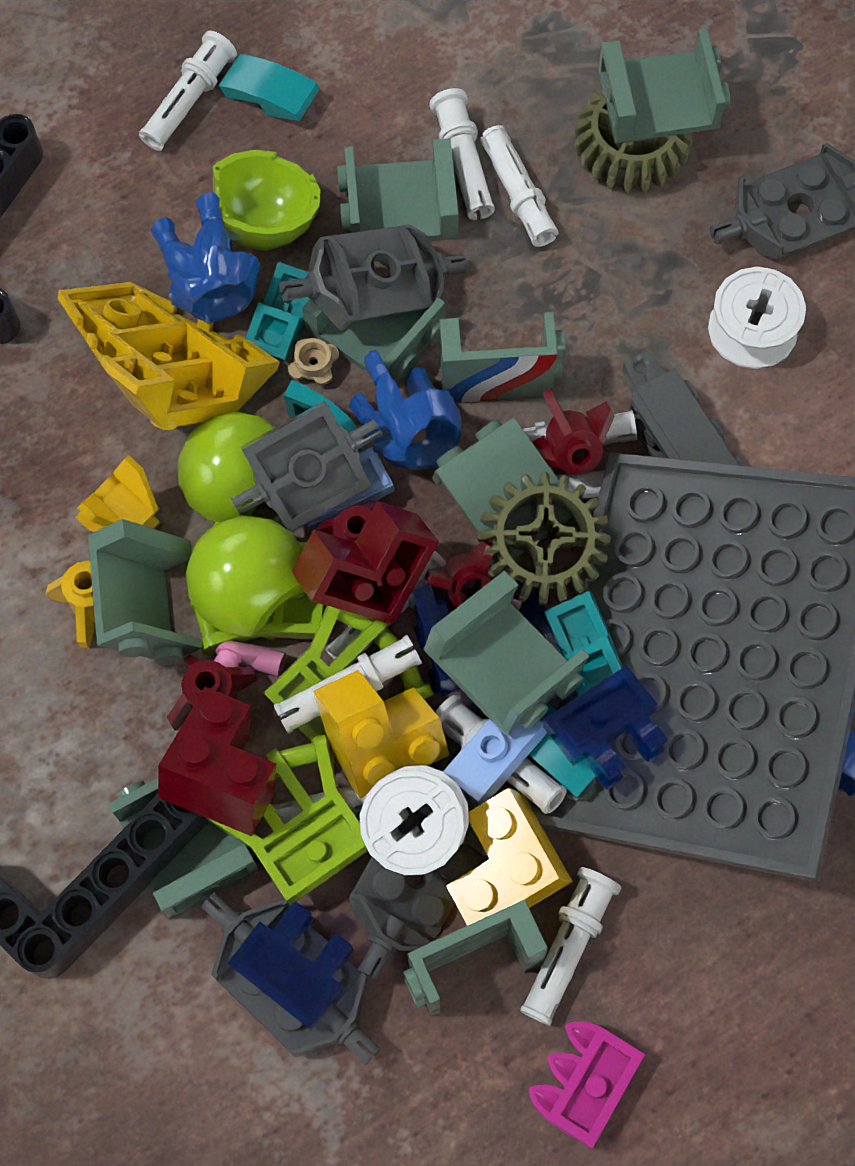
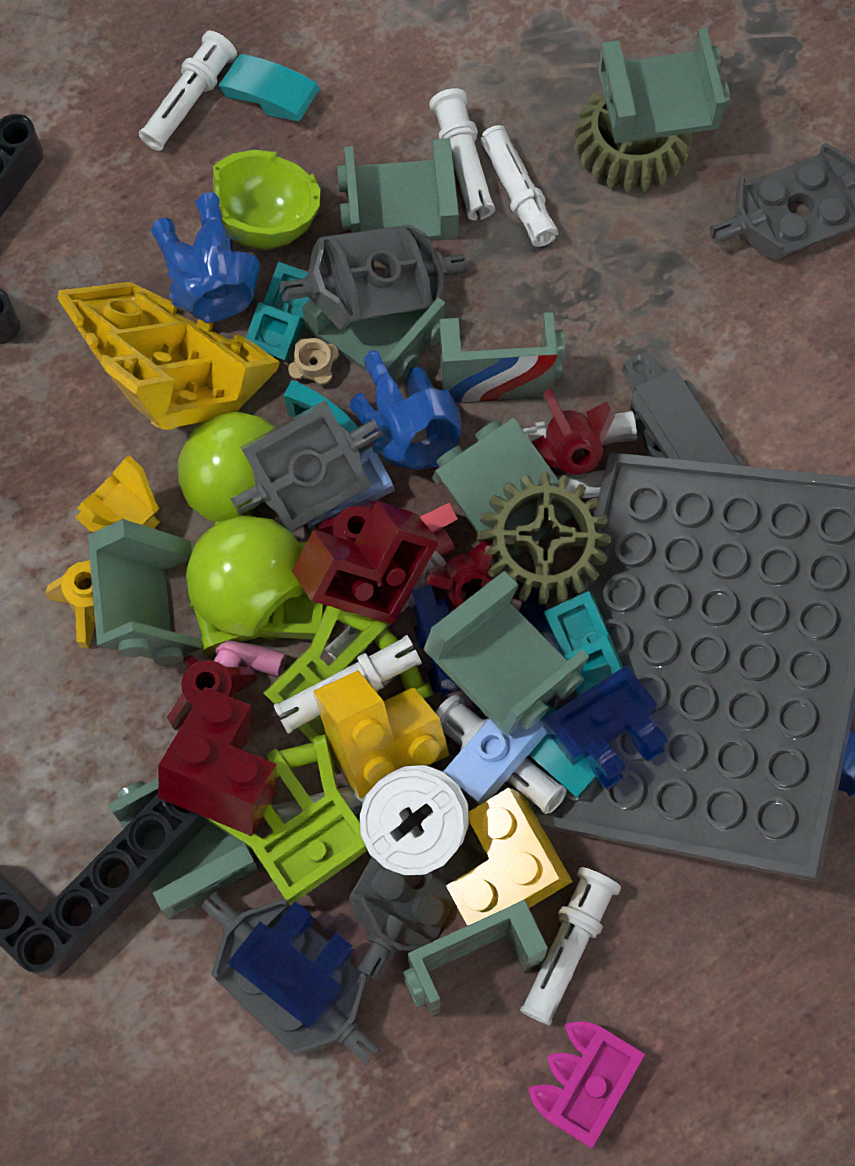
white piece [708,267,806,369] -> none
none -> coral tile [420,502,458,557]

